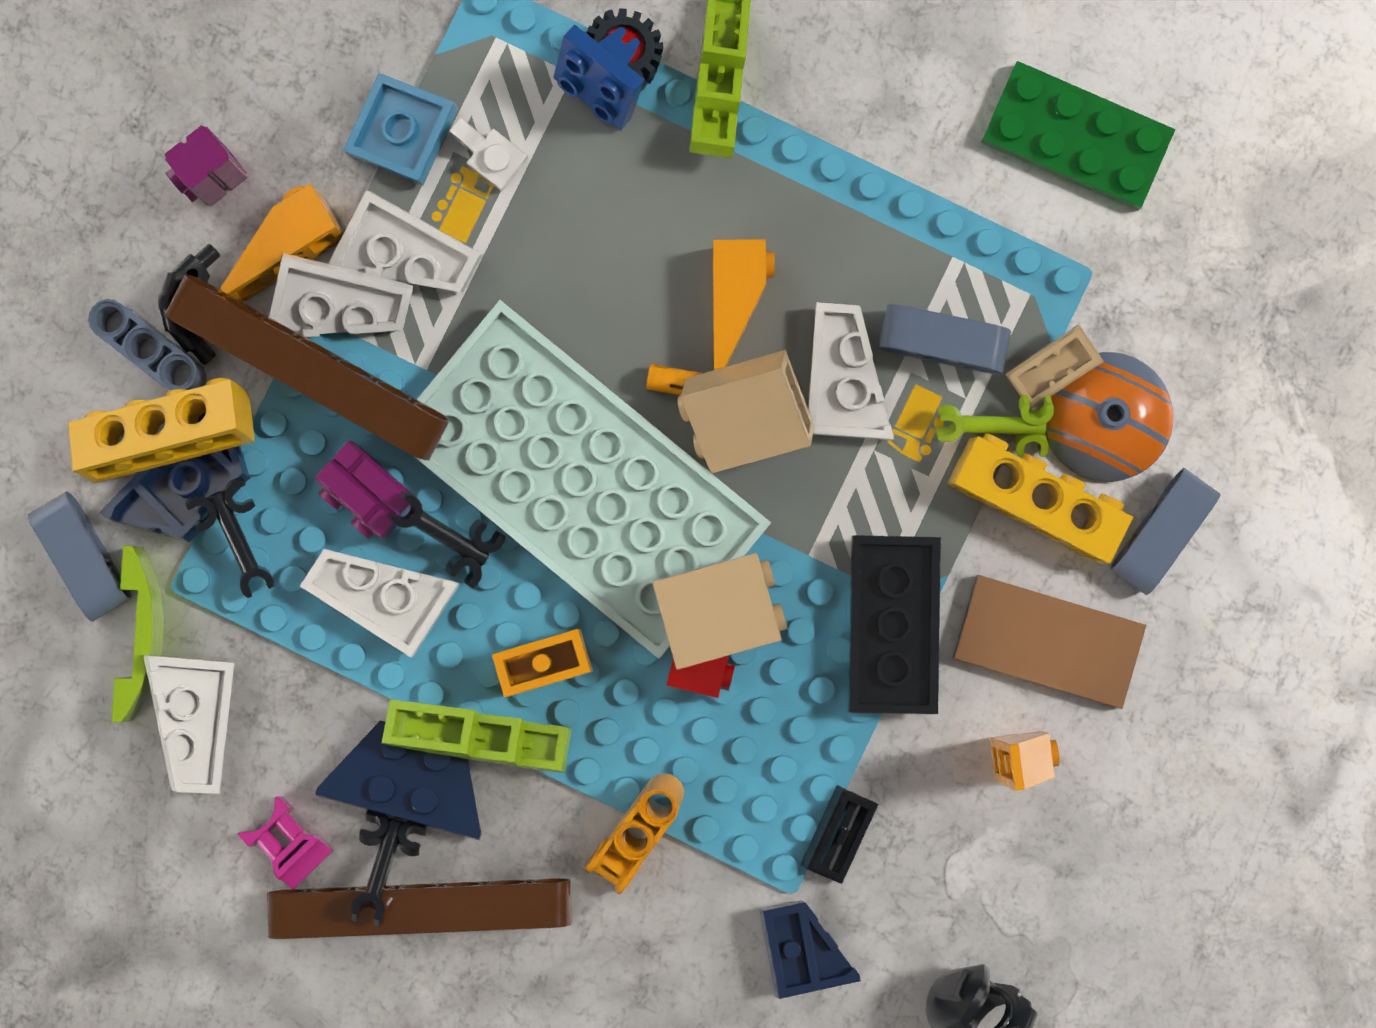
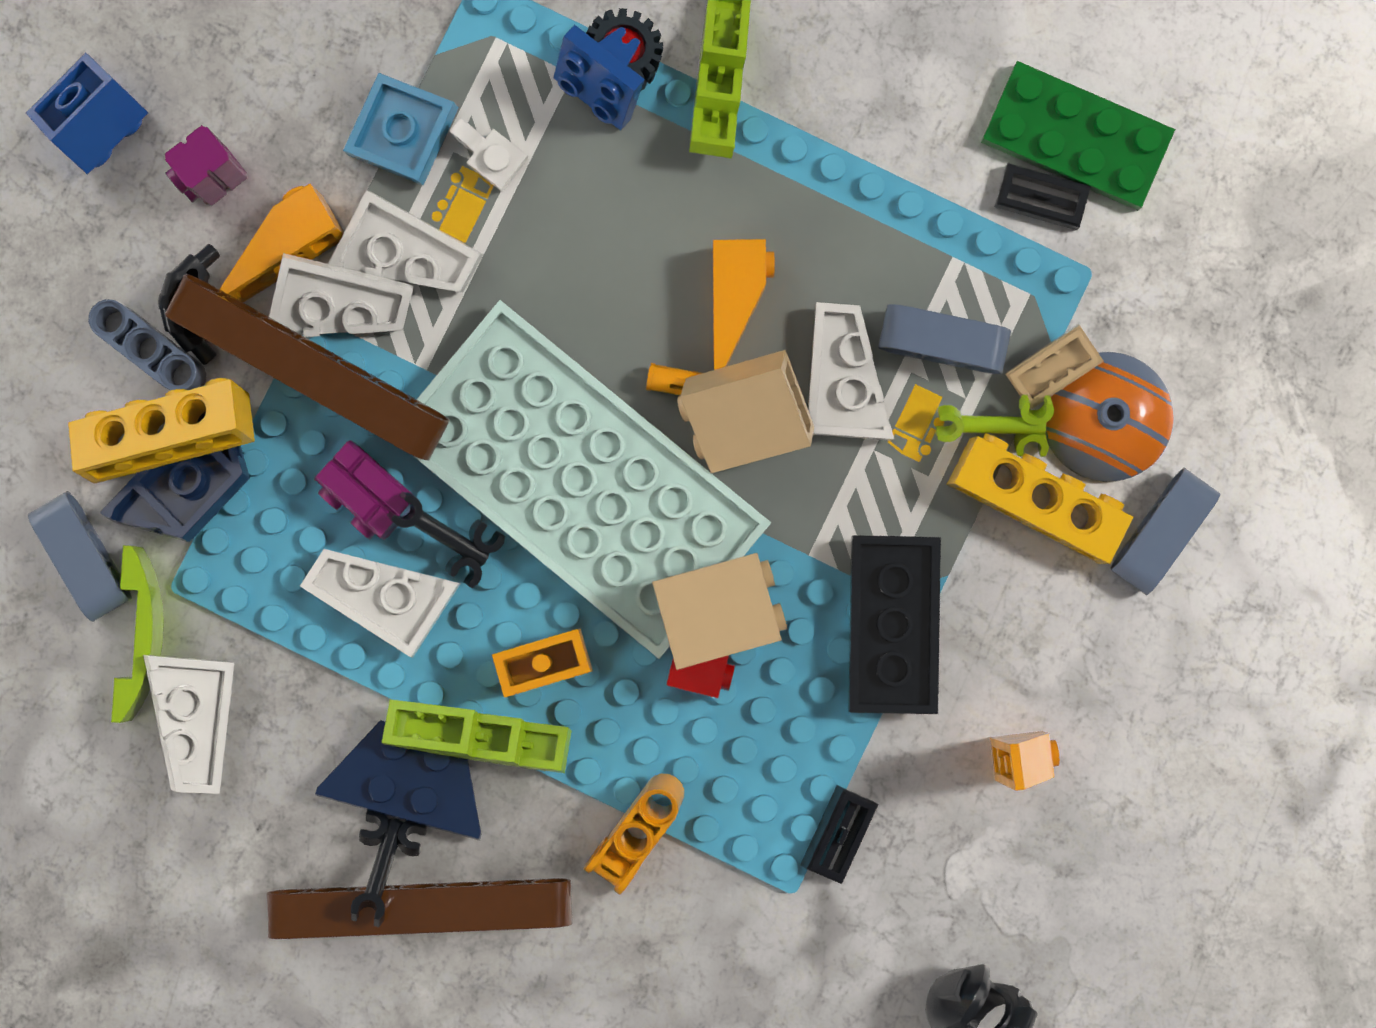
black bar [185,478,274,598] -> none
dark pink piece [238,796,333,890] -> none
dark blue wing [759,900,861,999] -> none
medium nougat tile [953,575,1147,709] -> none
none -> blue slope [26,52,148,175]
none -> black tile [994,163,1091,230]

